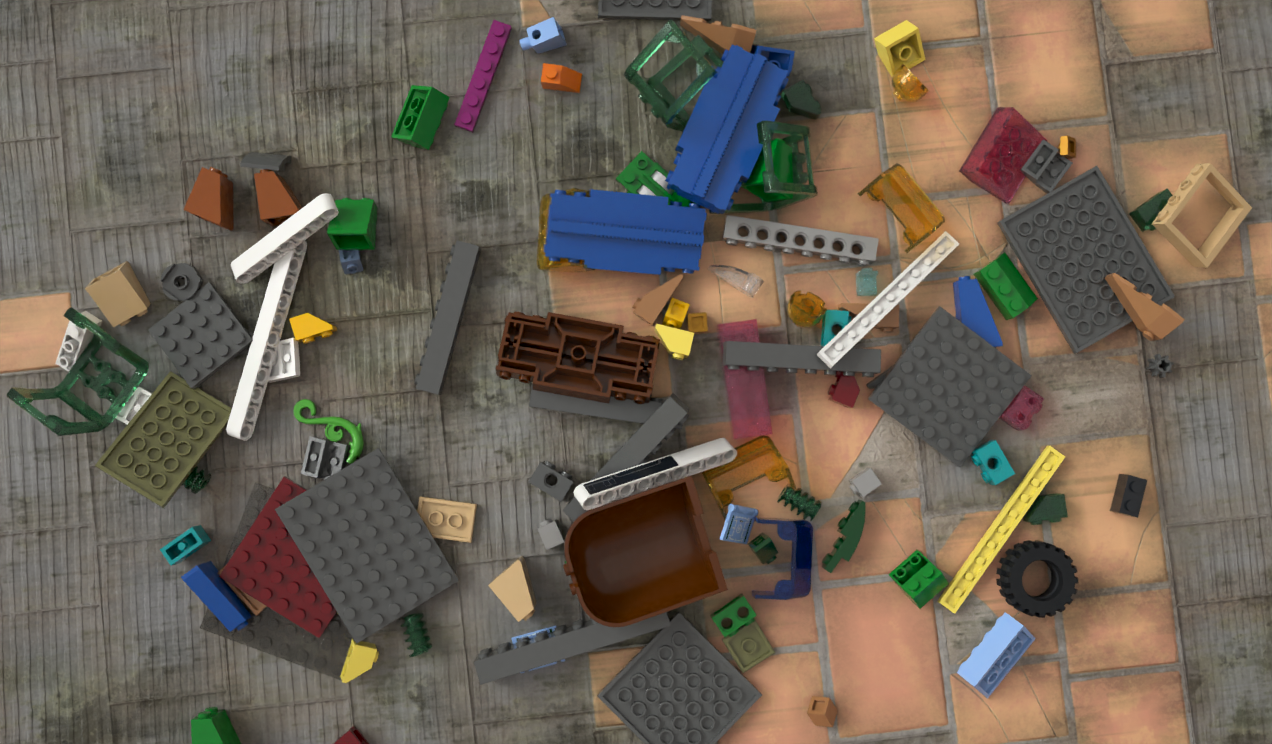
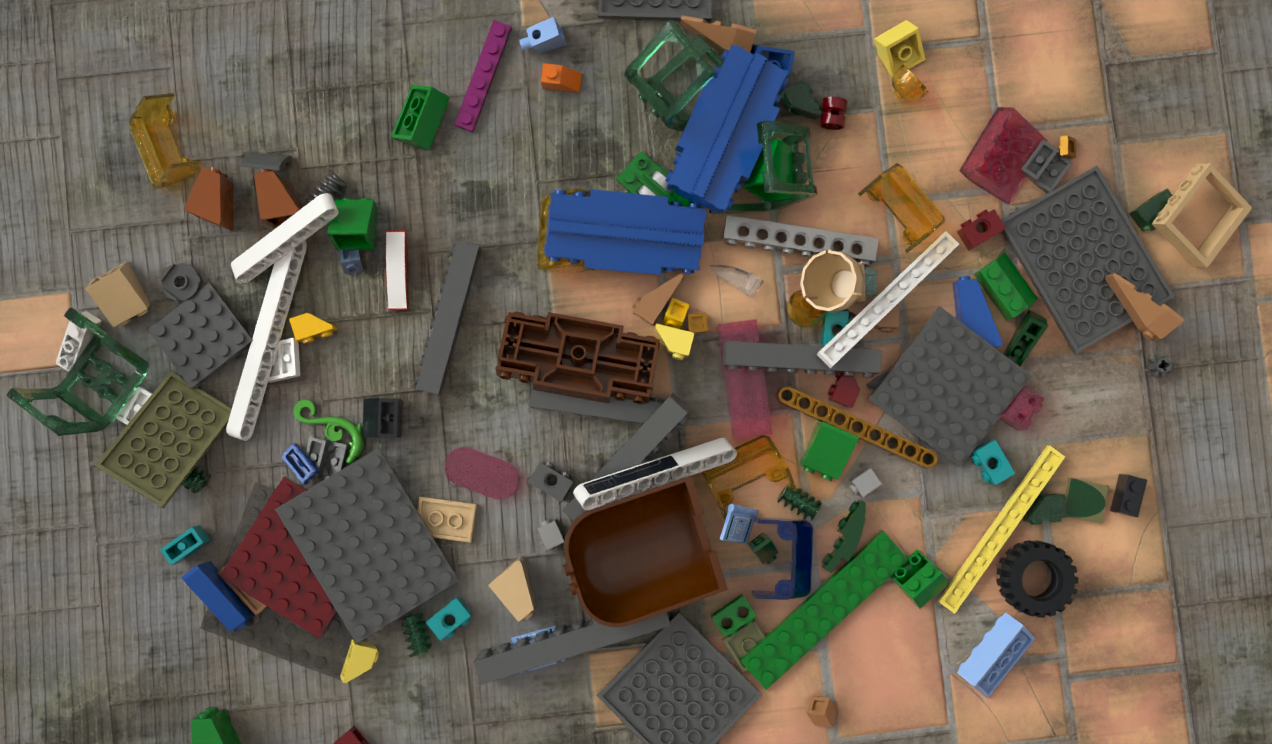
none -> clear yellow windscreen [129,93,202,189]
none -> blue tile [281,443,319,485]
none -> dark grey piece [306,170,348,203]
none -> black slope [362,398,403,438]
none -> white slope [386,230,408,310]
none -> teal brick [426,595,473,641]
none -> clear pink tile [444,447,519,499]
none -> green plate [740,530,909,690]
none -> pearl gold beam [776,387,938,468]
none -> tan plate [800,250,866,313]
none -> green slope [800,422,859,482]
none -> dark red wheel [820,97,848,130]
none -> dark red brick [957,209,1006,251]
none -> dark green slope [1004,310,1048,366]
none -> dark green tile [1062,478,1109,524]

